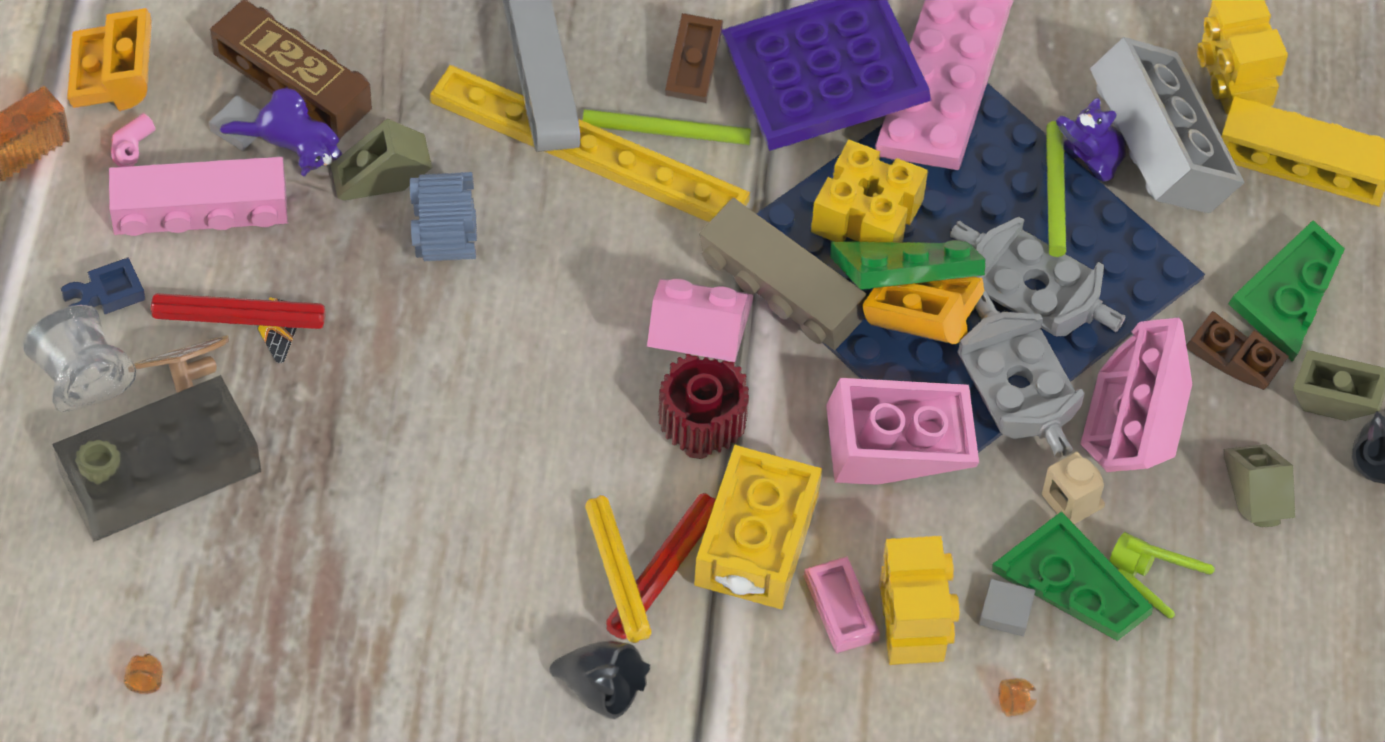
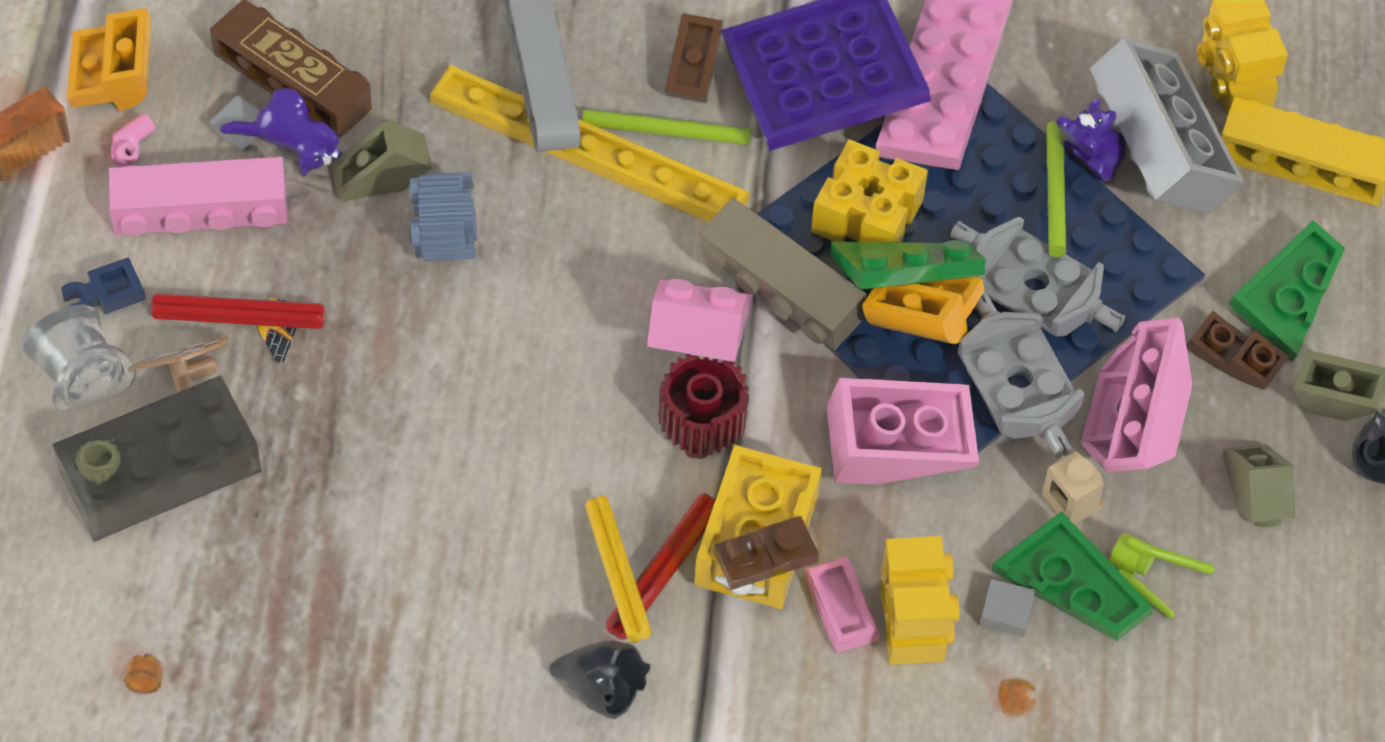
none -> reddish brown plate [714,515,819,590]

